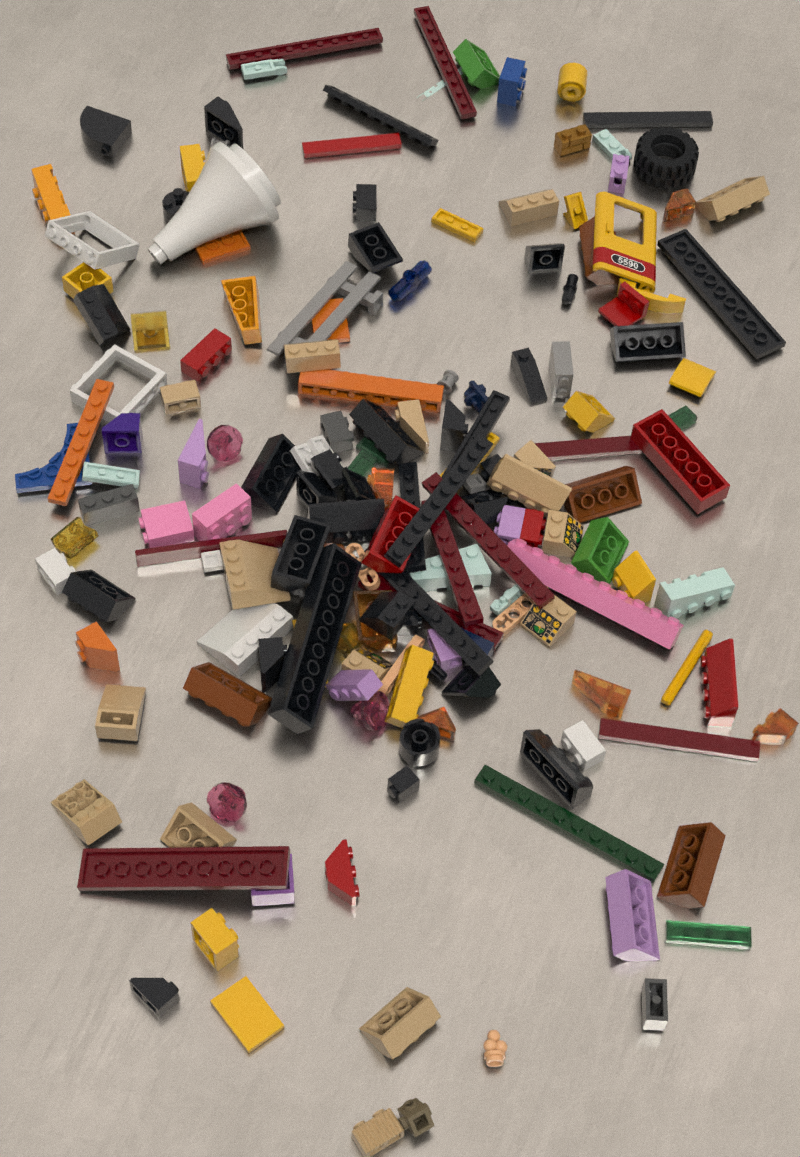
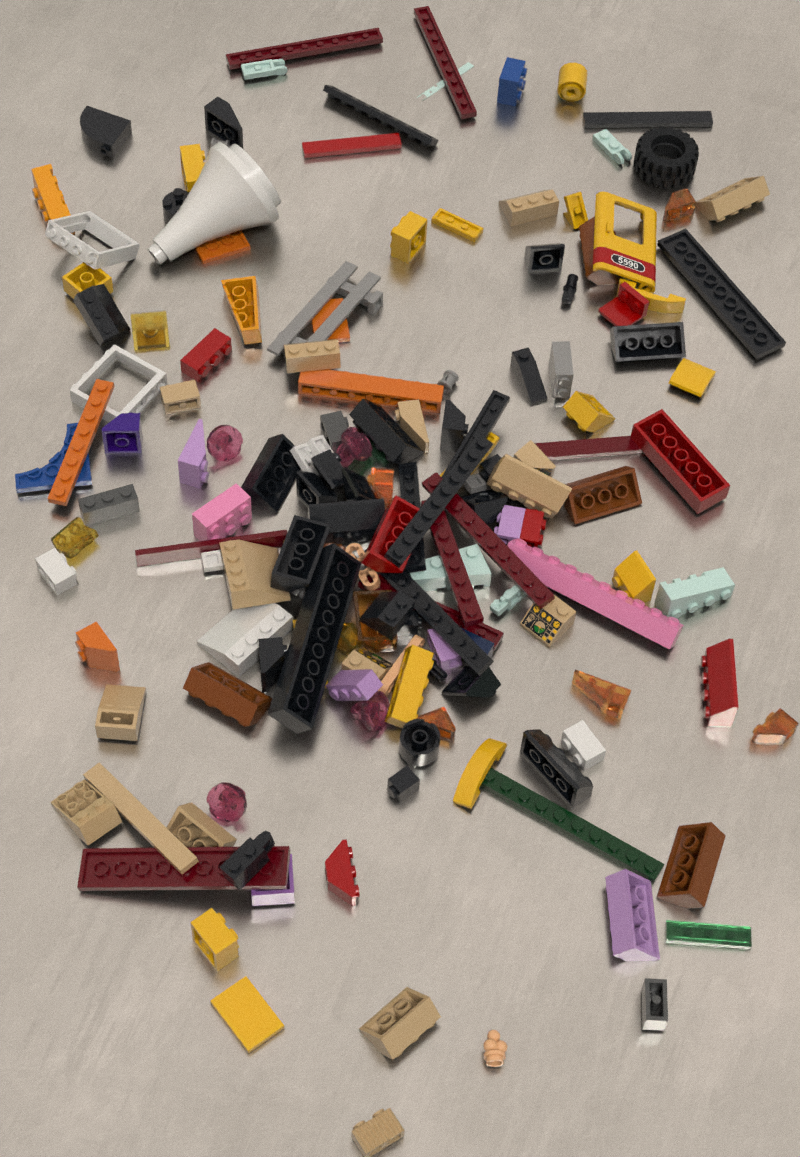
black slope [62,569,136,622] -> none
light aqua tile [82,462,140,489] -> none
black slope [129,978,179,1018] -> none
bright pink brick [138,500,194,548] -> none
black slope [348,222,403,273] -> none
black brick [353,184,377,221] -> none
clear blue piece [388,260,432,302] -> none
dark tan brick [397,1098,435,1138] -> none
bright green slope [453,39,500,89] -> none
dark blue hips [464,380,489,413] -> none
light nougat beam [492,586,548,636] -> none
tan slope [542,510,584,558] -> none
pearl gold brick [554,124,592,156] -> none
bright green slope [571,517,629,584] -> none
dark red tile [598,718,760,762] -> none
lavender brick [608,154,630,194] -> none
yellow axle [661,629,713,706] -> none
clear green tile [668,405,697,429] -> none
none -> tan tile [83,762,199,874]
none -> black hinge [219,830,275,891]
none -> clear pink tile [336,427,372,462]
none -> yellow brick [390,211,428,264]
none -> yellow slope [453,738,507,809]

